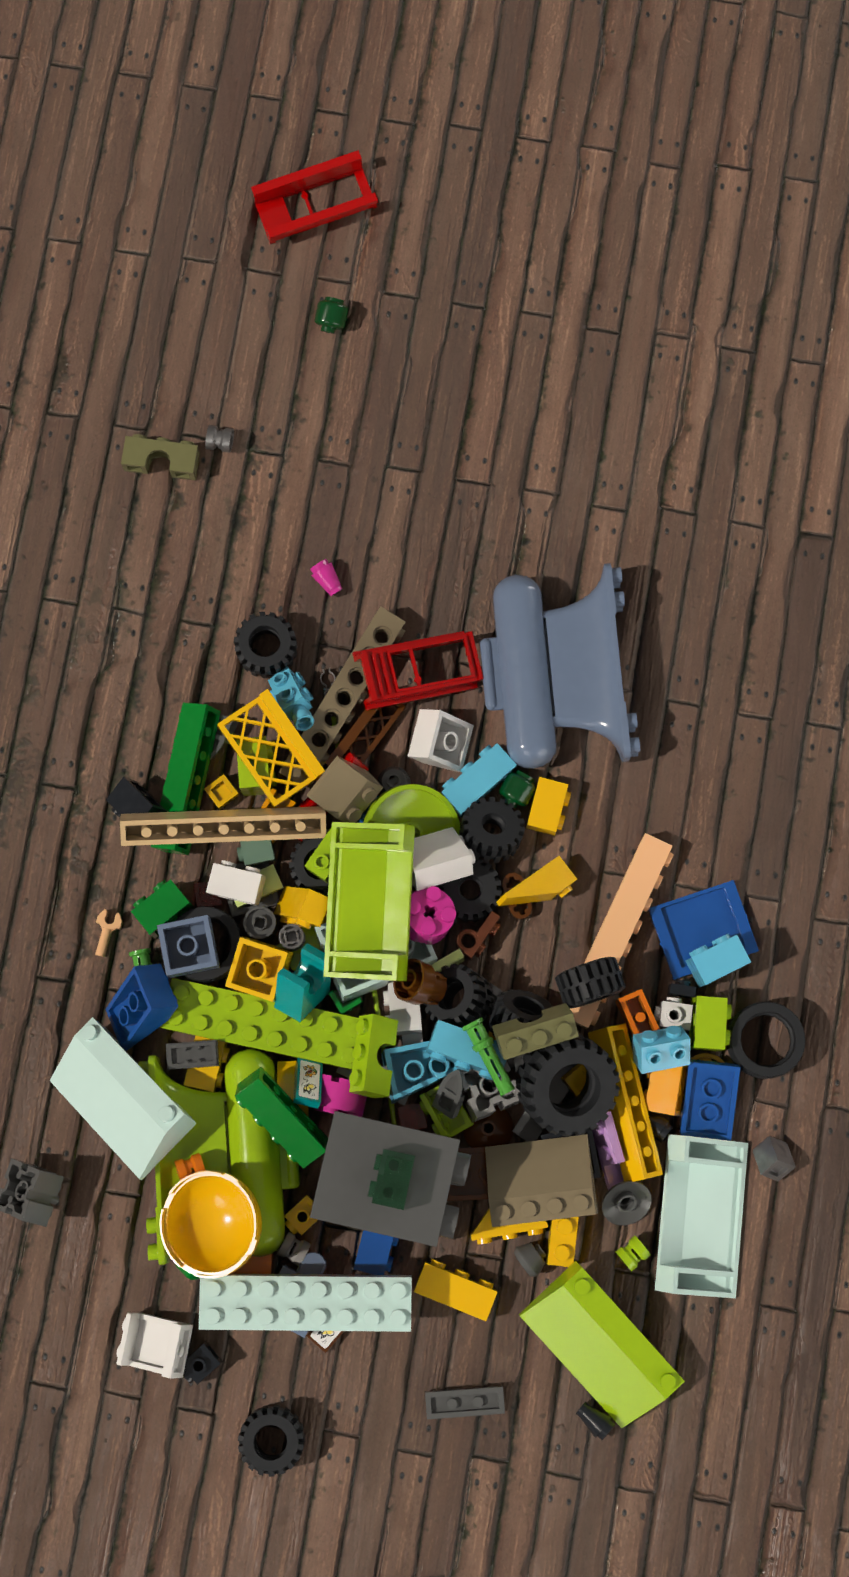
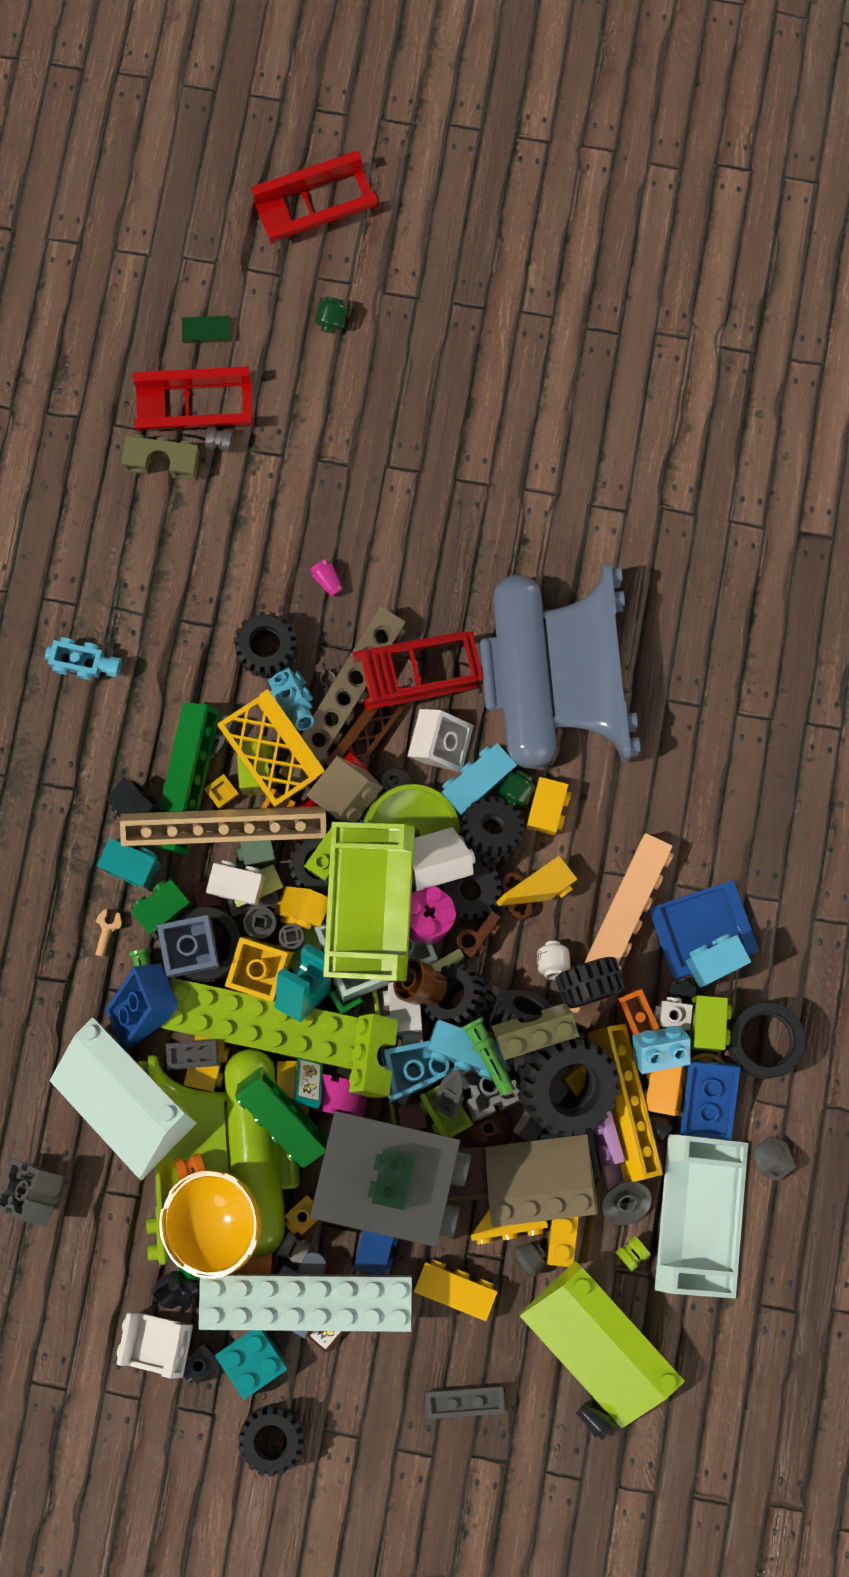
none -> medium azure brick [45,637,122,680]
none -> teal brick [97,837,162,891]
none -> red piece [133,366,253,432]
none -> black hair [152,1271,200,1313]
none -> dark green tile [181,316,231,343]
none -> teal brick [215,1330,289,1400]
none -> white head [537,941,570,980]

